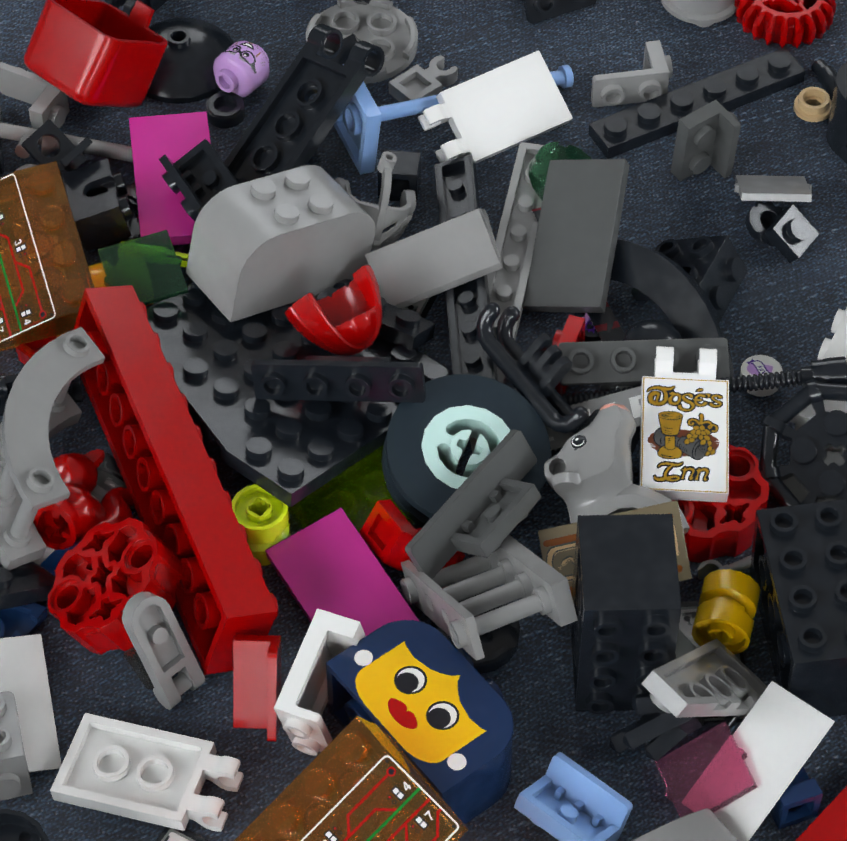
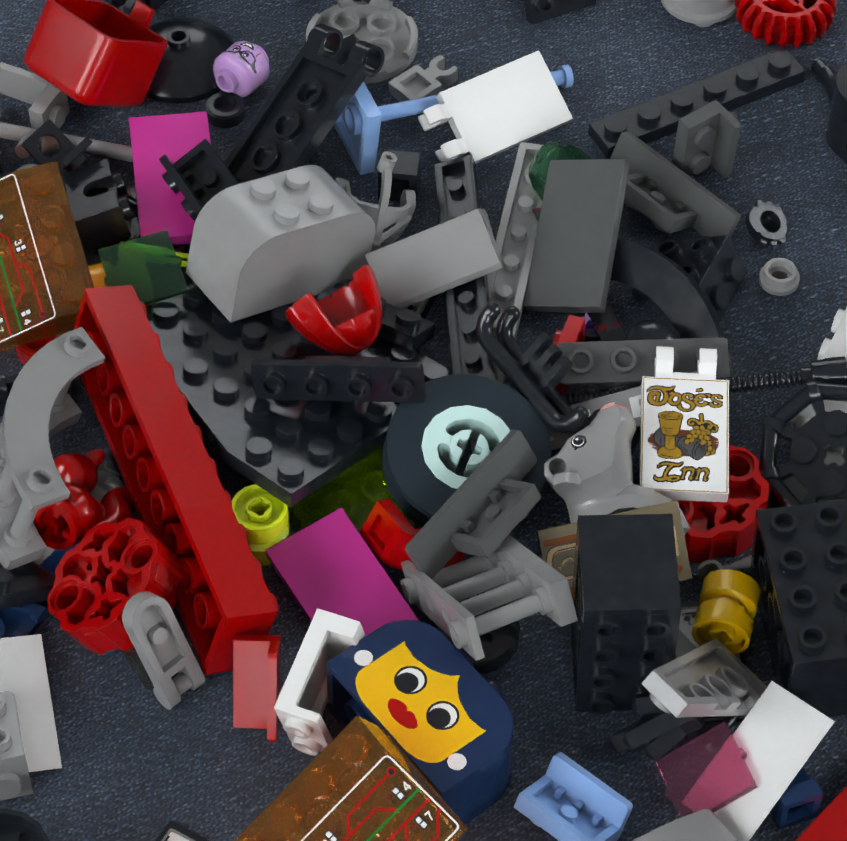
white tile [50,713,244,832] -> none
light grey bracket [591,40,673,107] -> none
light grey piece [734,175,812,202] -> none
white tile [740,355,783,397] -> none
plate [764,204,819,263] -> none
tan plate [793,87,832,122] -> none
none -> dark grey bracket [610,131,740,239]
none -> light grey plate [759,258,800,296]

